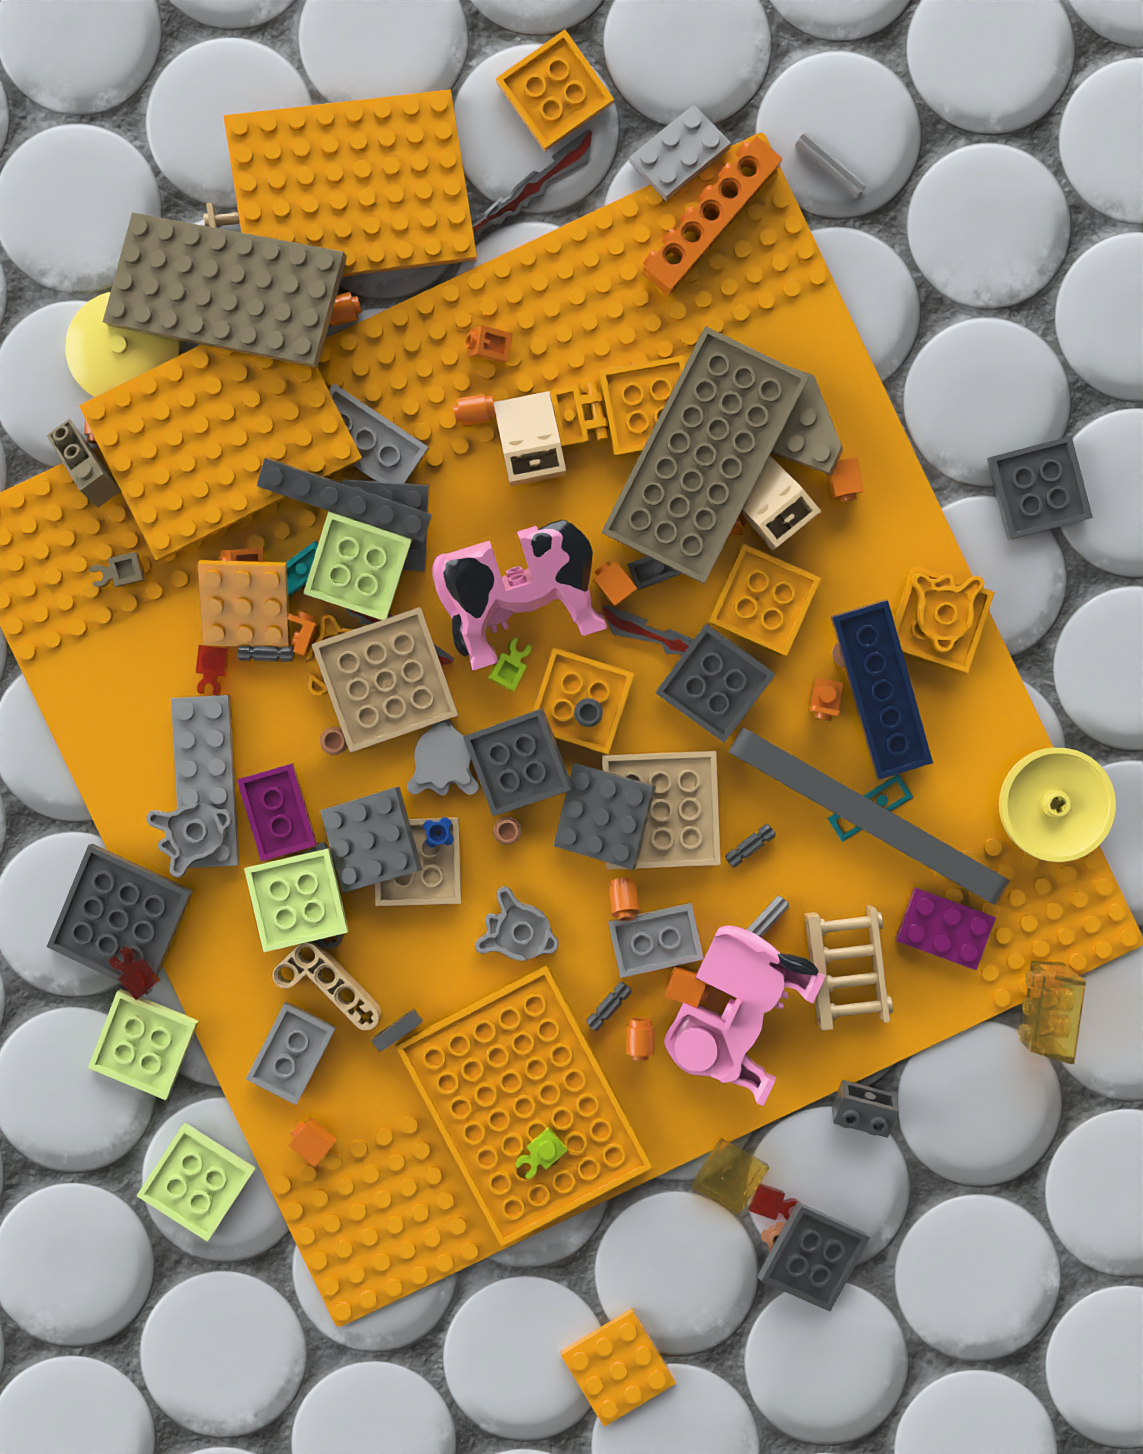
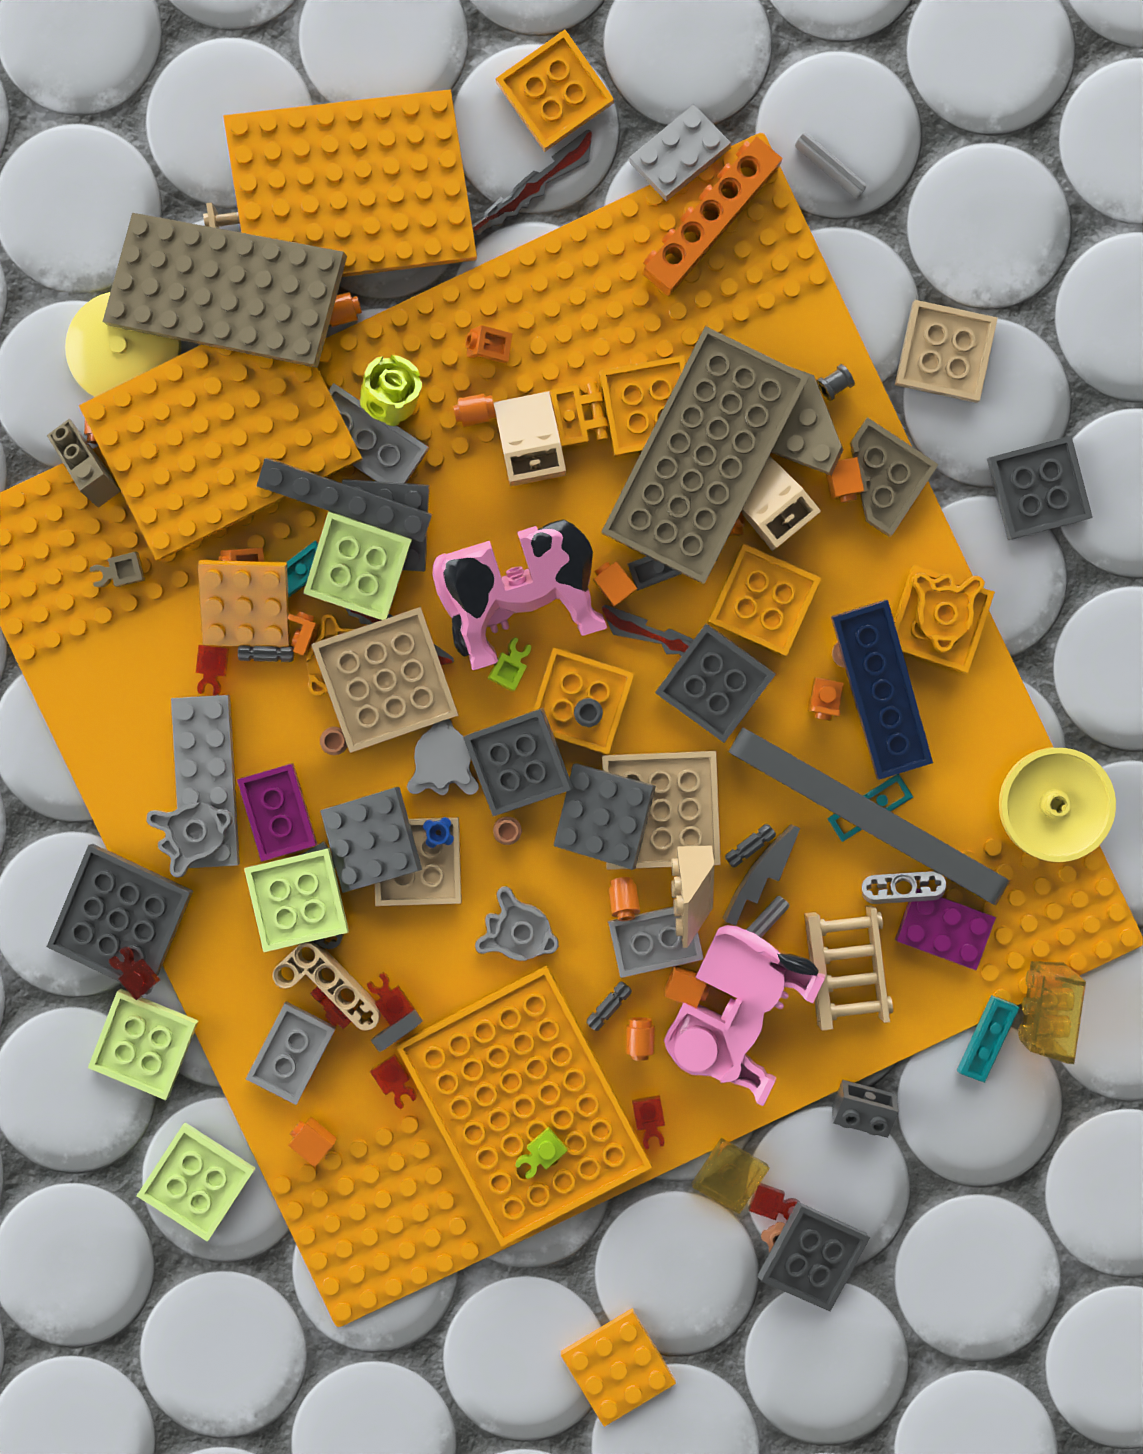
none -> clear red plate [310,986,351,1029]
none -> neon yellow brick [360,355,422,426]
none -> clear red plate [367,972,415,1026]
none -> clear red plate [370,1054,417,1109]
none -> clear red plate [632,1095,665,1149]
none -> tan slope [671,846,714,948]
none -> dark grey slope [723,824,800,926]
none -> dark grey bush [817,364,855,402]
none -> dark tan plate [850,417,939,537]
none -> light grey beam [862,871,946,904]
none -> tan plate [895,300,998,403]
none -> teal tile [957,995,1019,1083]

